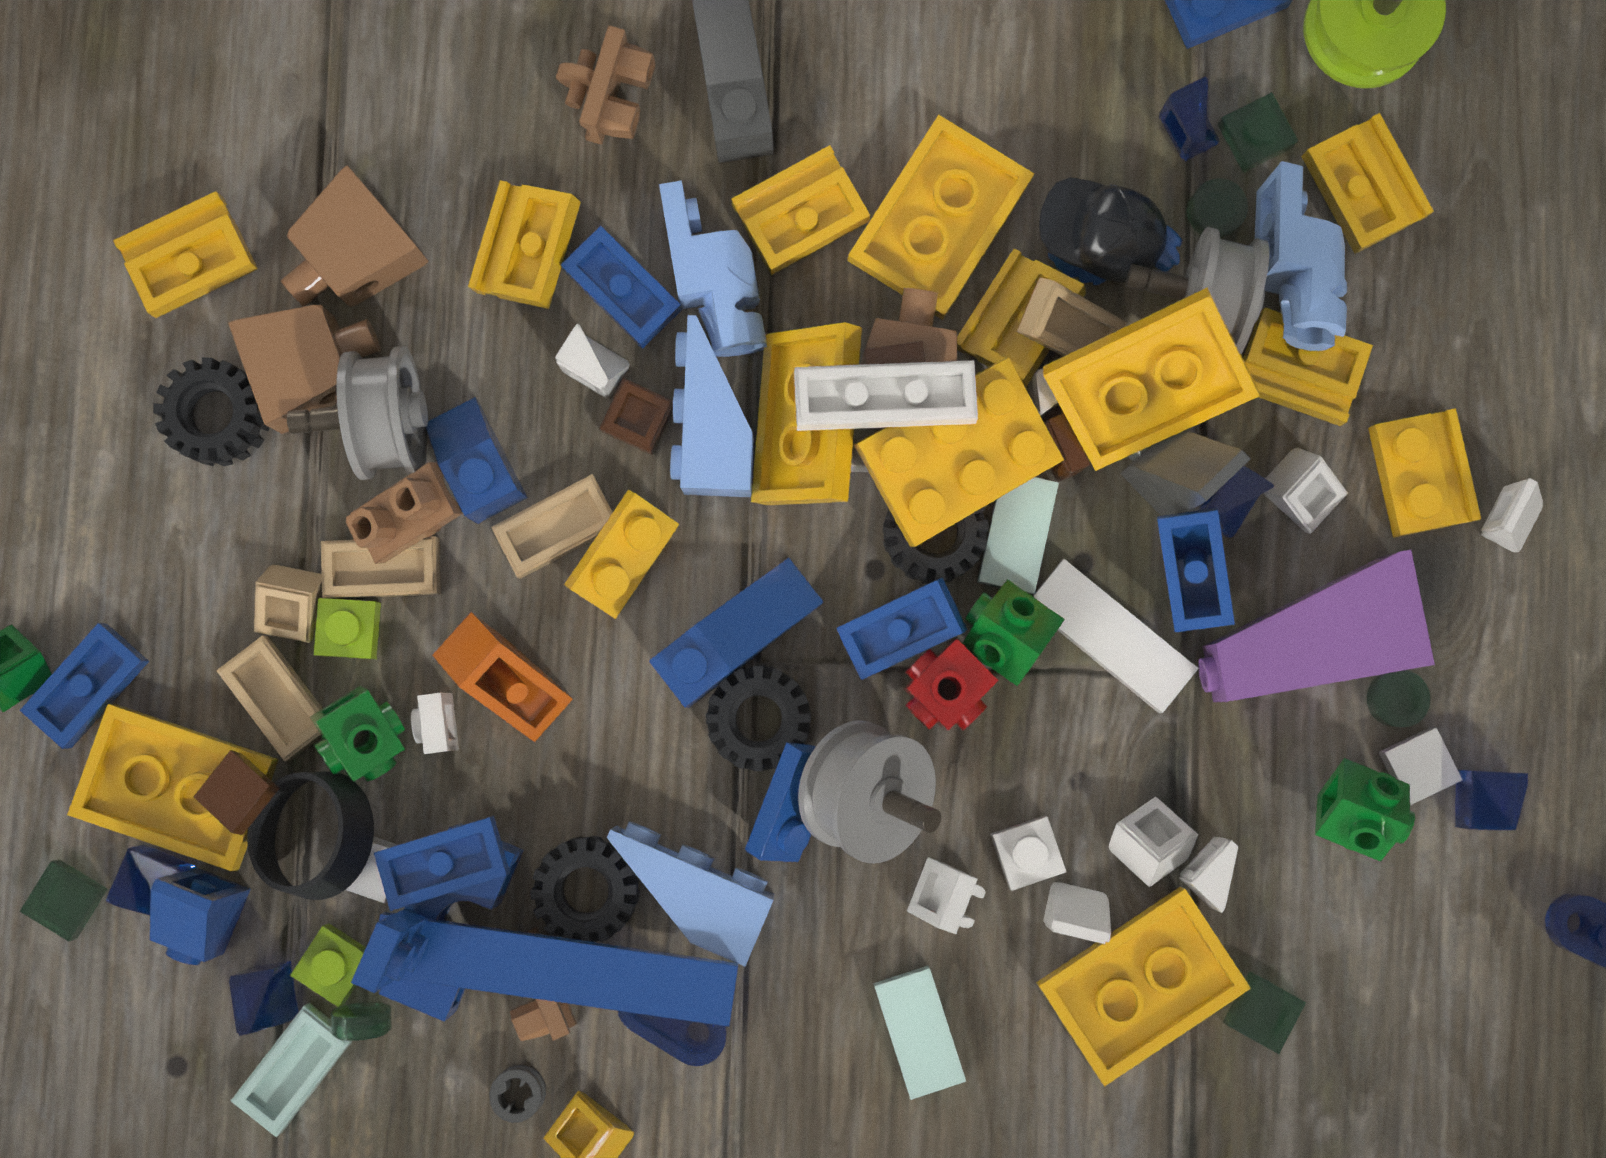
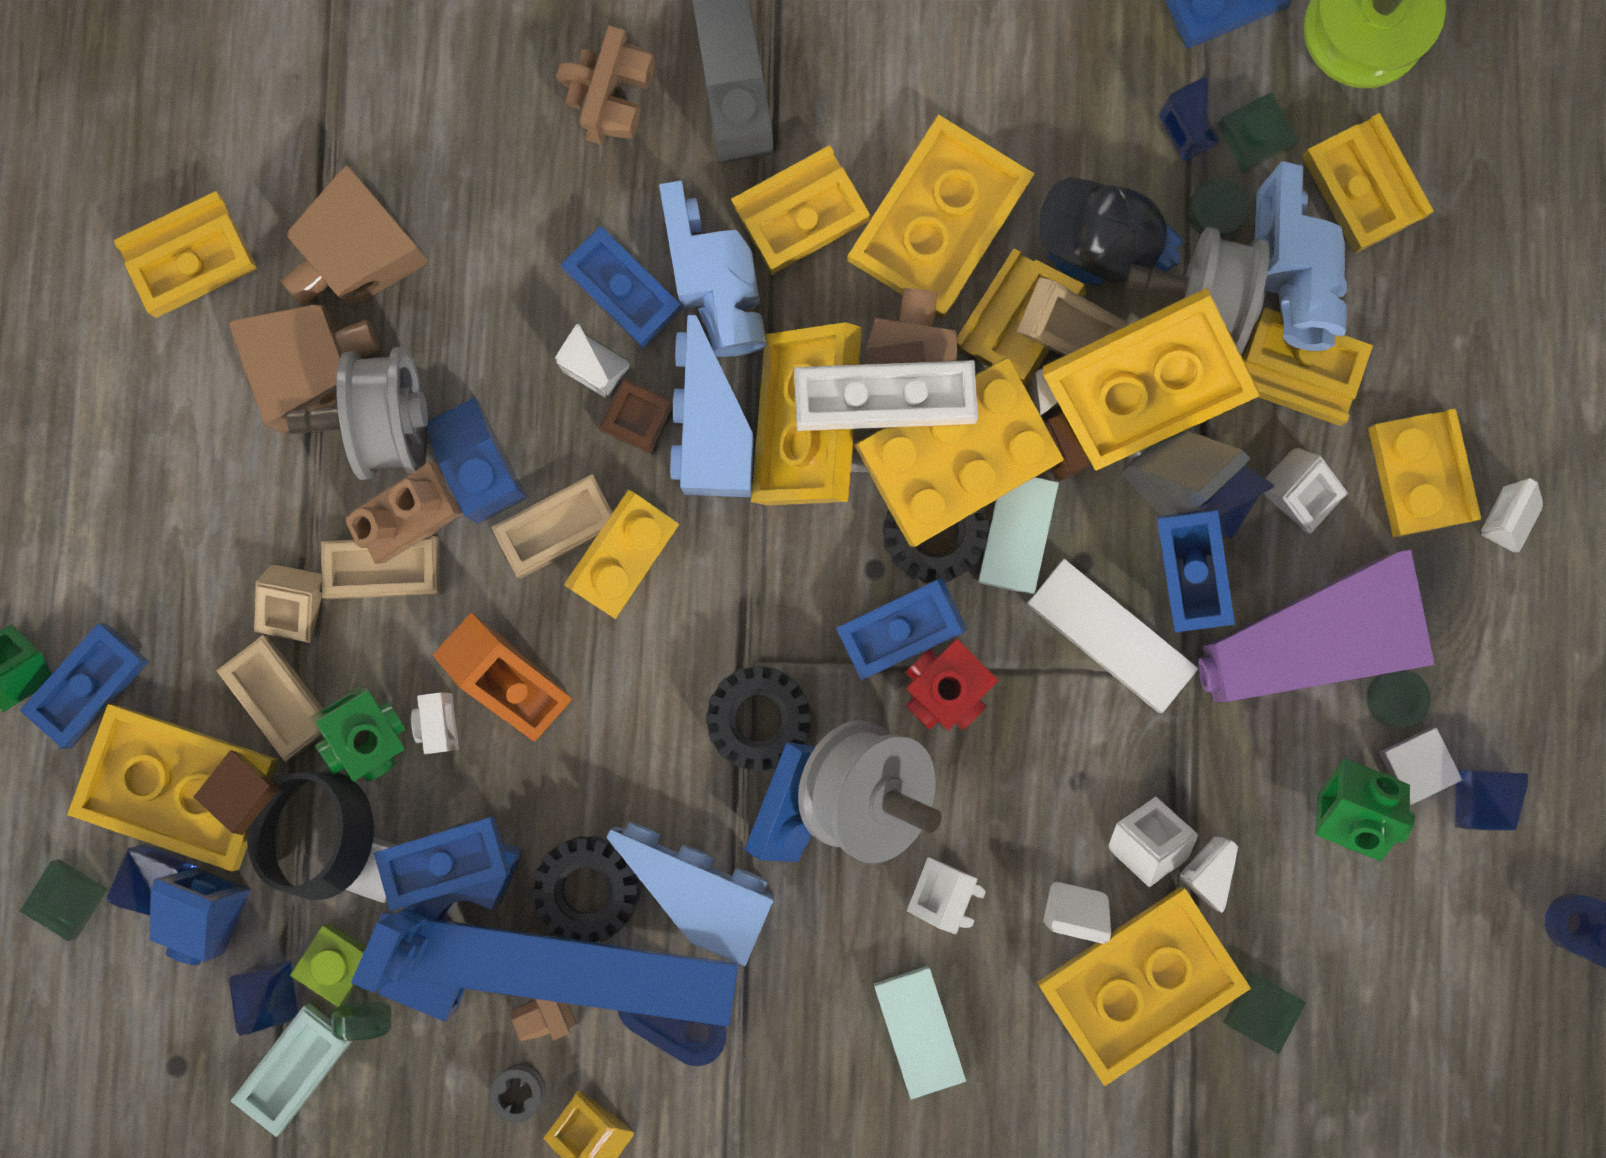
black tyre [153,357,269,466] -> none
lime plate [314,598,381,660] -> none
yellow plate [468,180,581,309] -> none
blue slope [649,558,824,708] -> none
green brick [962,579,1065,686] -> none
white plate [990,815,1066,891] -> none

